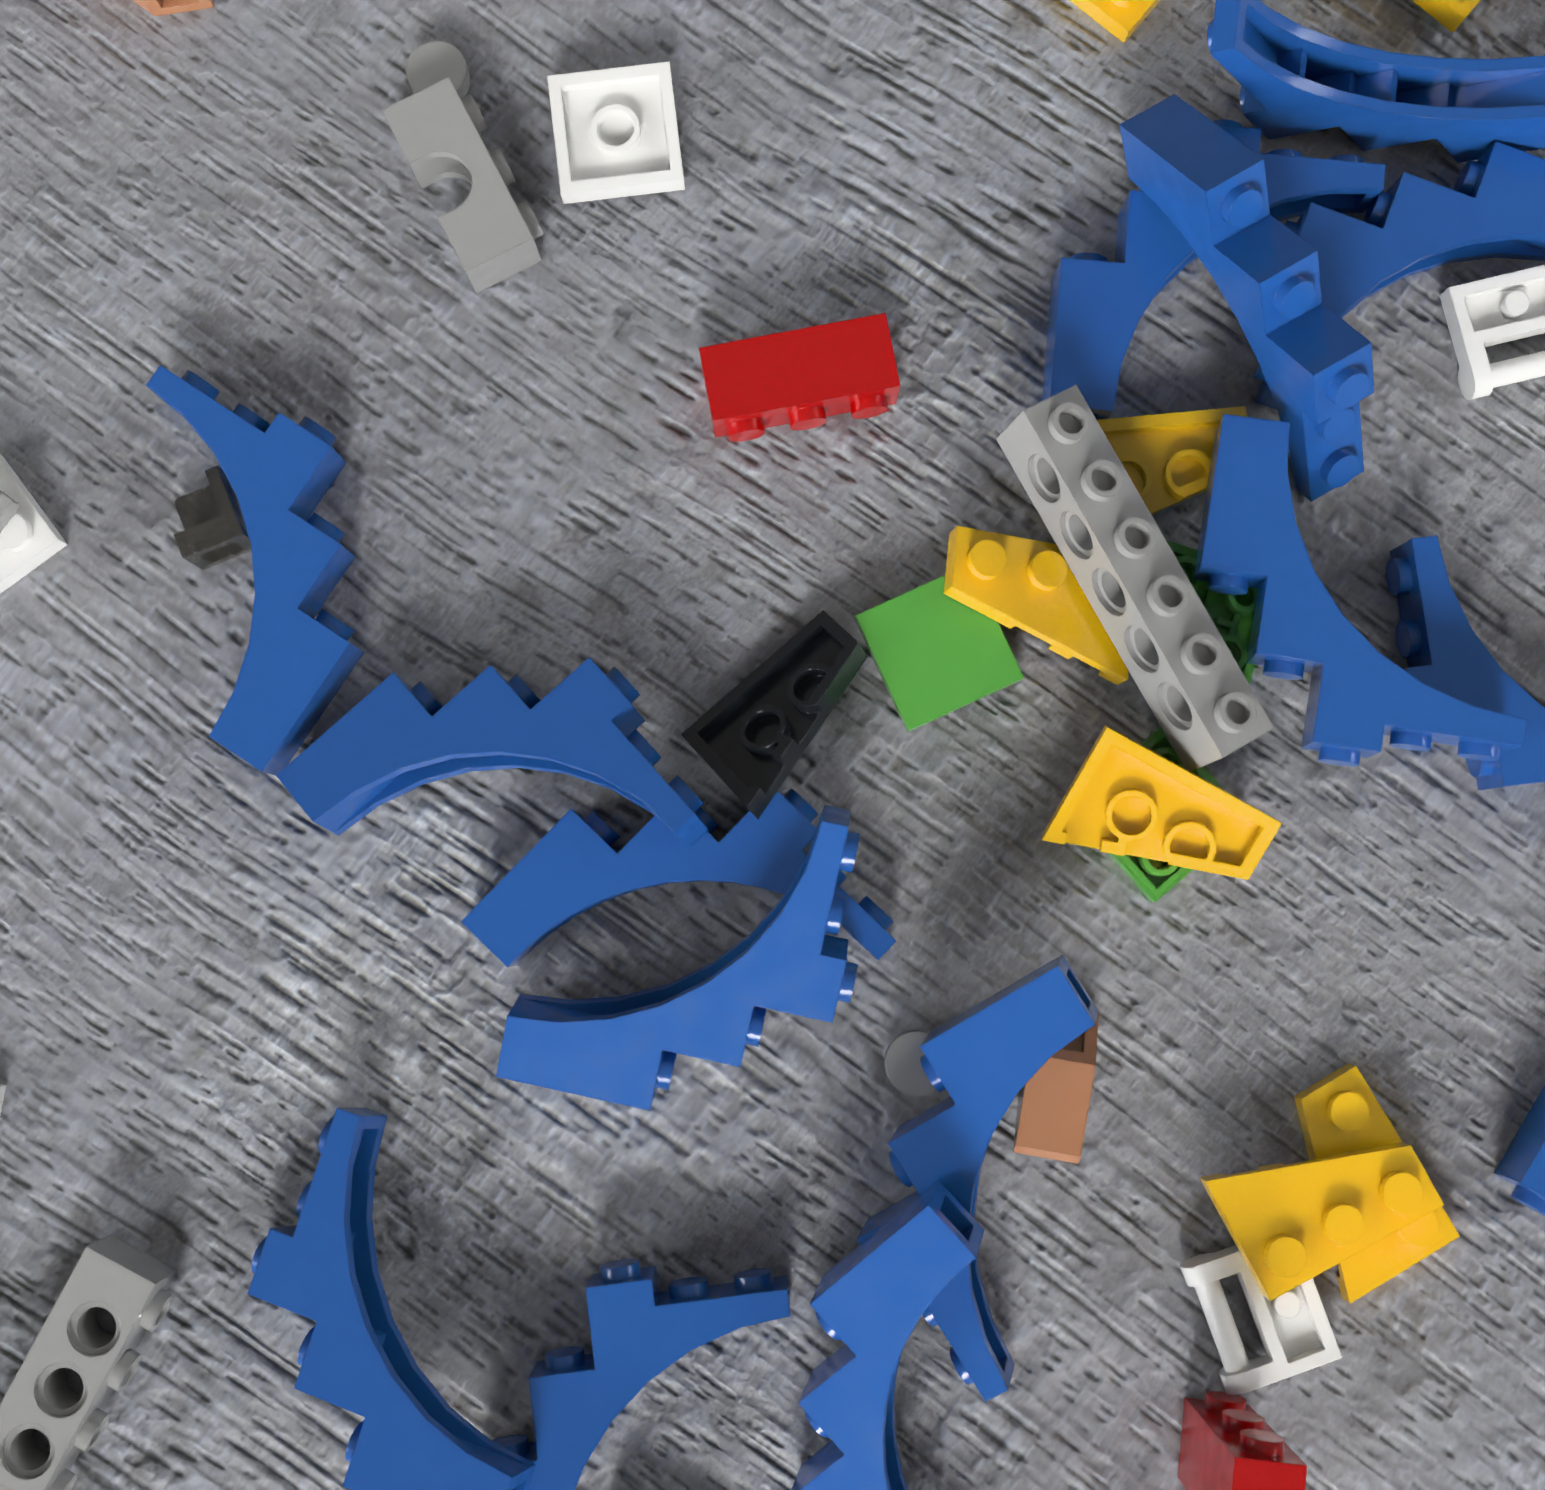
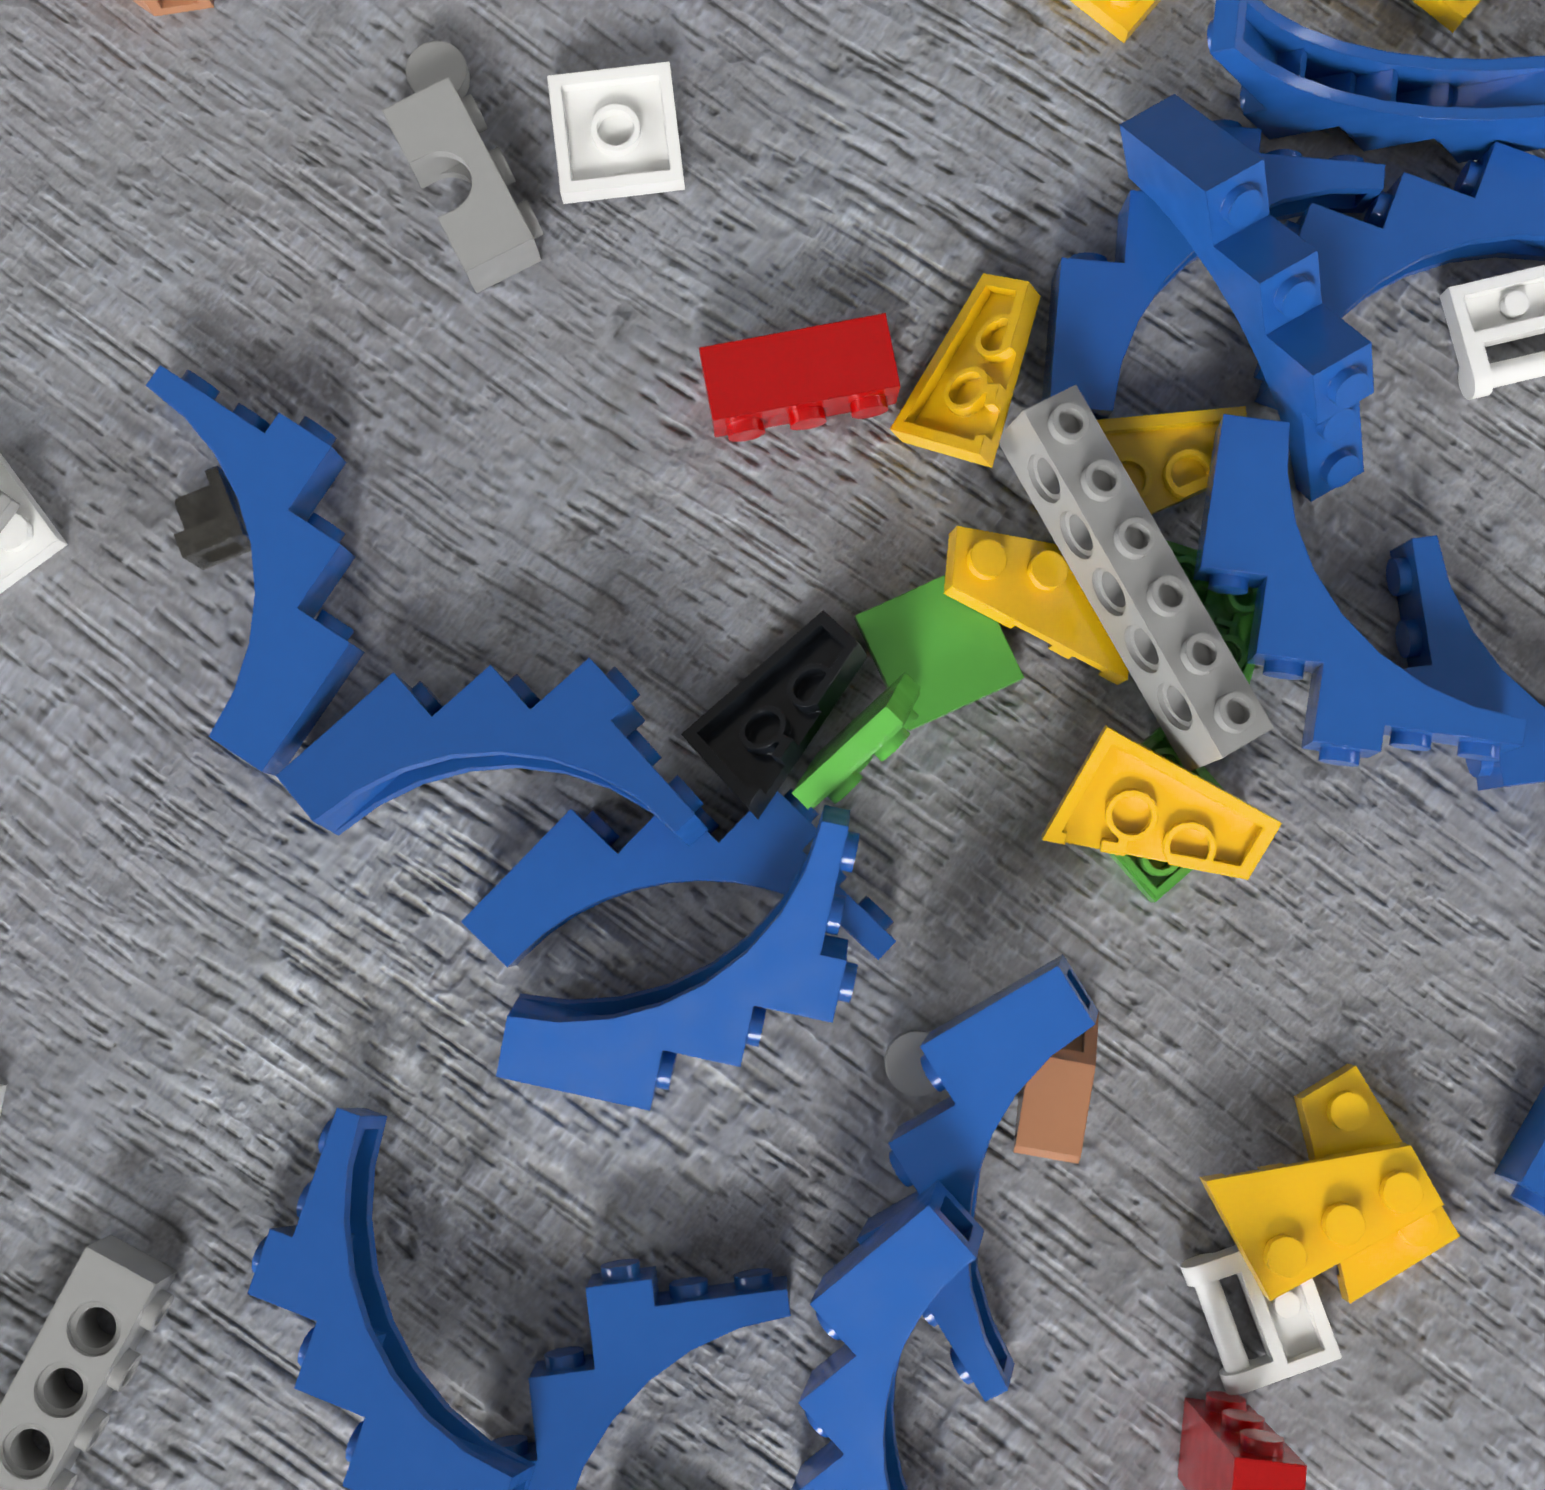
none -> bright green tile [792,672,921,809]
none -> yellow wing [890,273,1041,468]

